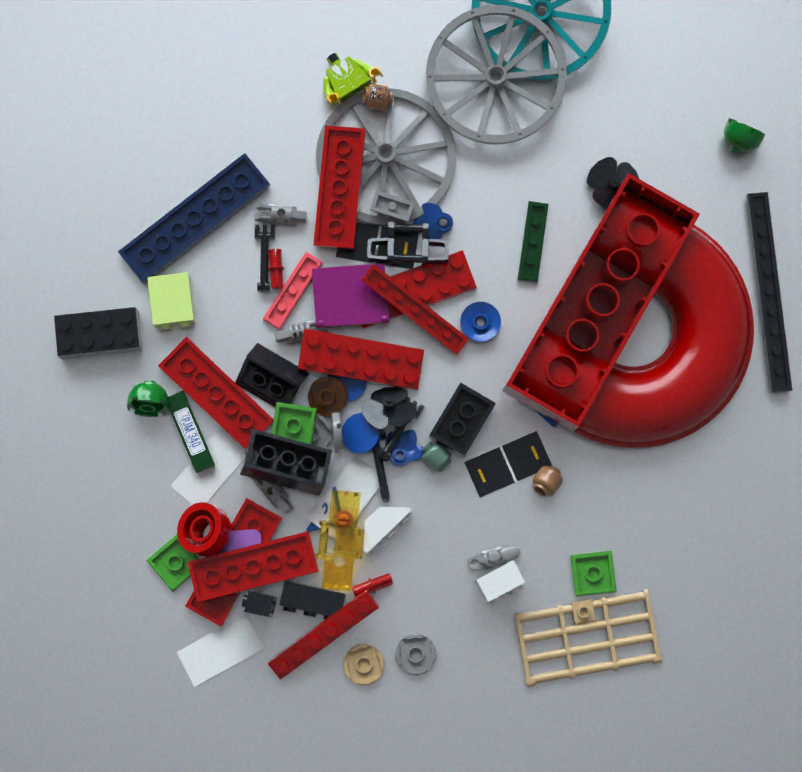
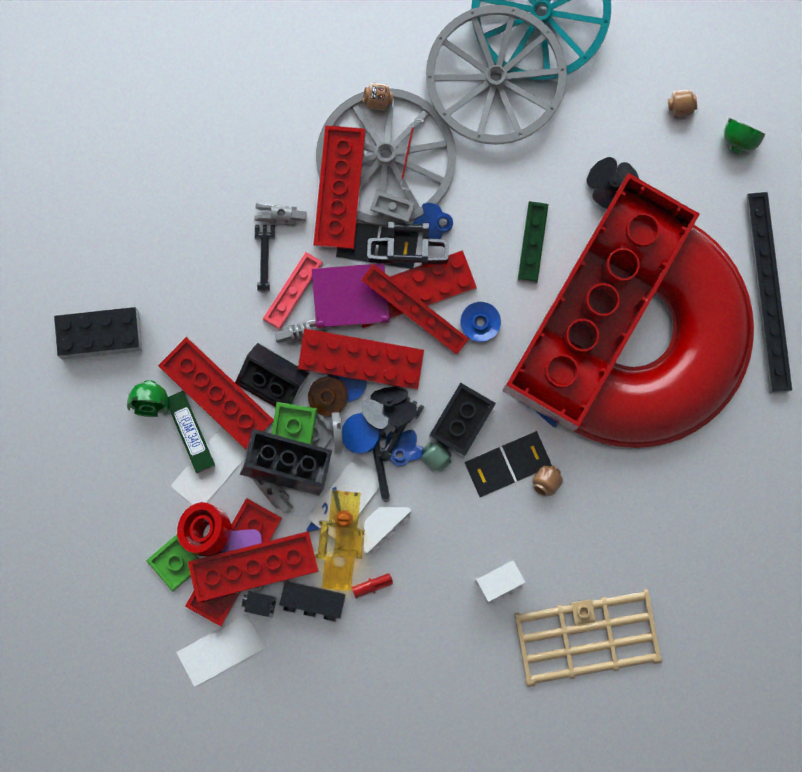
dark blue plate [118,153,270,284] -> none
yellowish green brick [147,272,196,331] -> none
red axle [268,249,284,290] -> none
red plate [268,590,379,680] -> none
lime torso [323,53,383,108] -> none
tan tile [343,644,384,685] -> none
light grey tile [395,634,436,675] -> none
light grey hinge [468,546,521,571] -> none
bright green tile [570,551,617,597] -> none
none -> red piece [400,118,425,191]
none -> medium nougat head [668,89,697,117]

